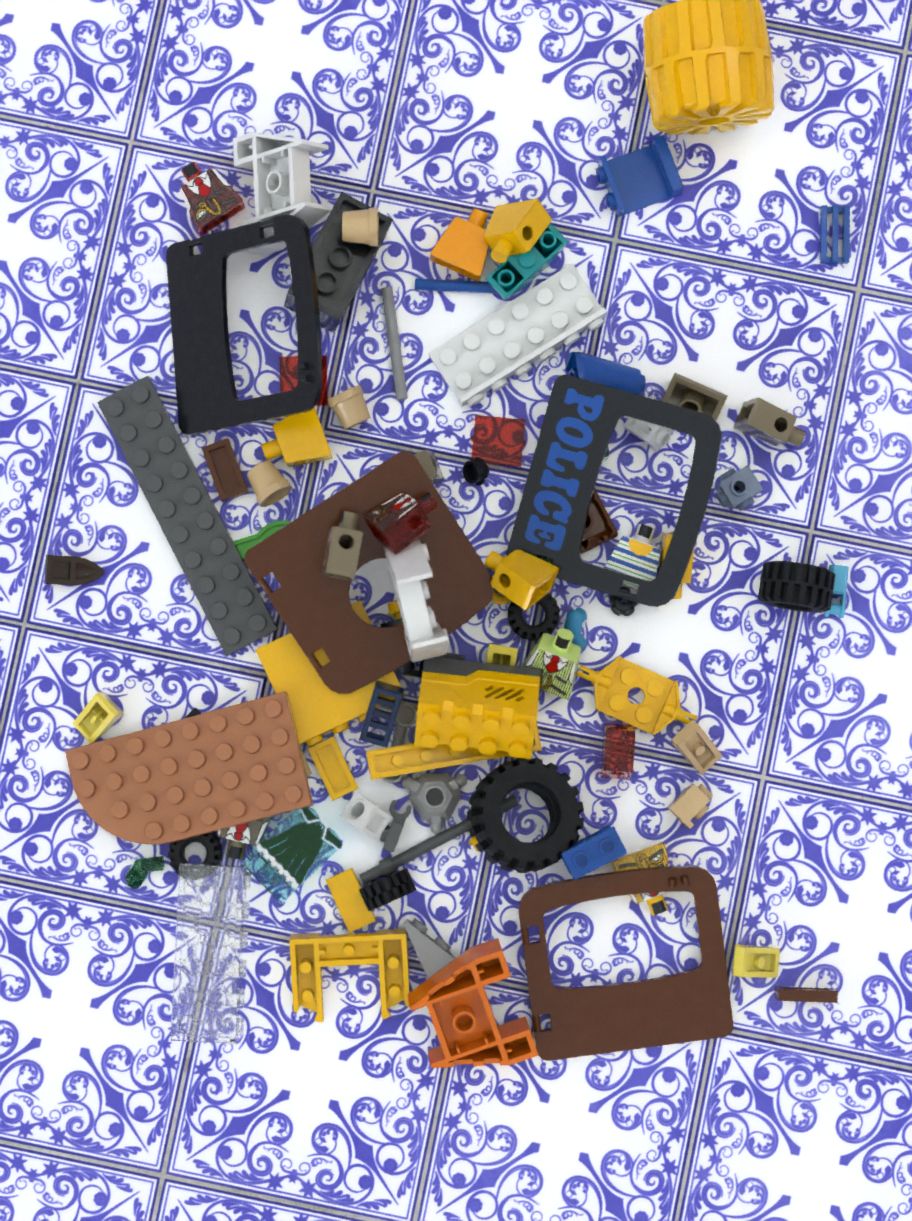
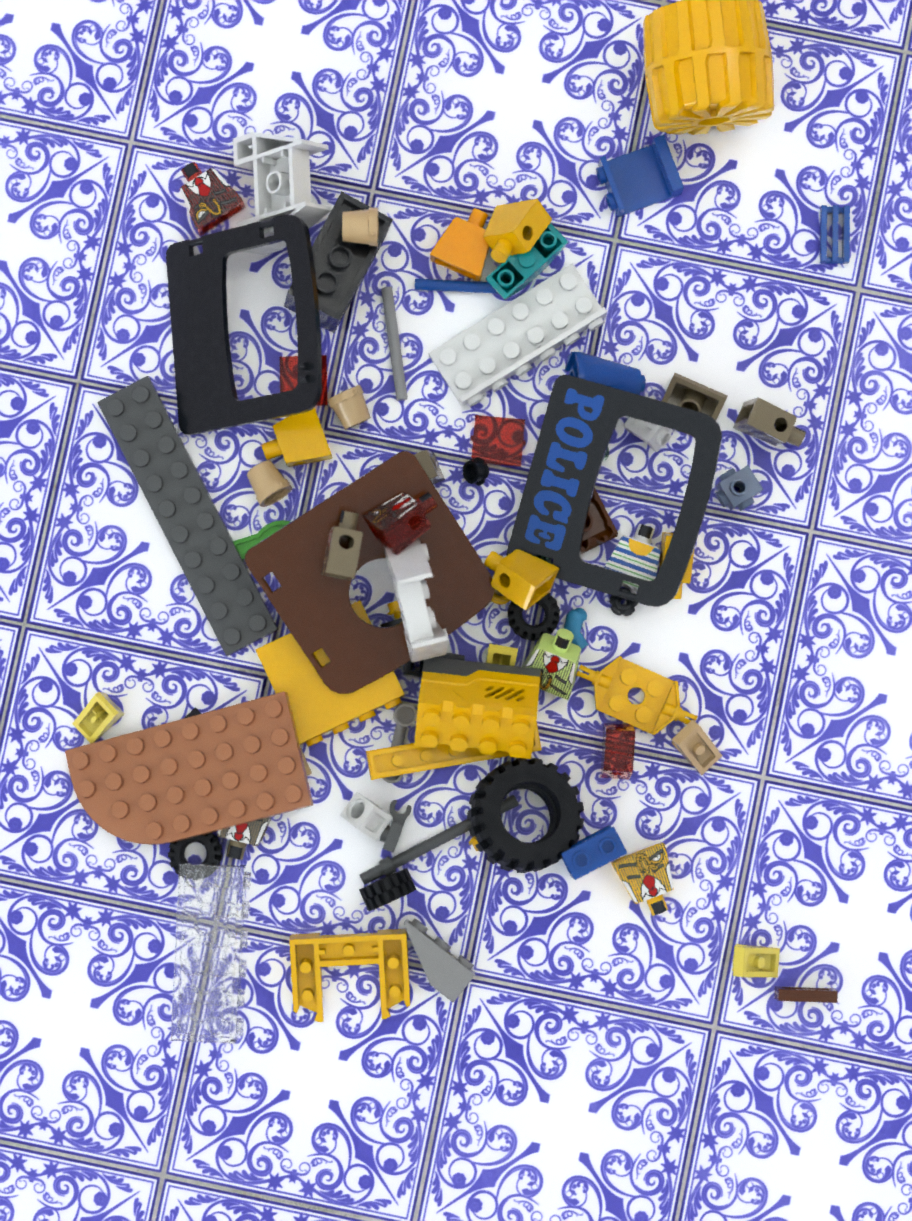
dark brown plate [44,555,105,585] -> none
clear green arm [126,856,165,889] -> none
reddish brown tile [201,438,249,502] -> none
slope [242,807,343,905] -> none
yellow tile [307,736,359,801] -> none
yellow tile [326,868,376,933] -> none
dark blue slope [359,681,404,748] -> none
light grey rock [402,773,467,834] -> none
orange wedge [407,938,539,1068] -> none
reddish brown door [518,866,733,1061] -> none
tan brick [667,783,713,829] -> none
black tyre [758,561,836,613] -> none
medium azure bar [824,565,849,618] -> none

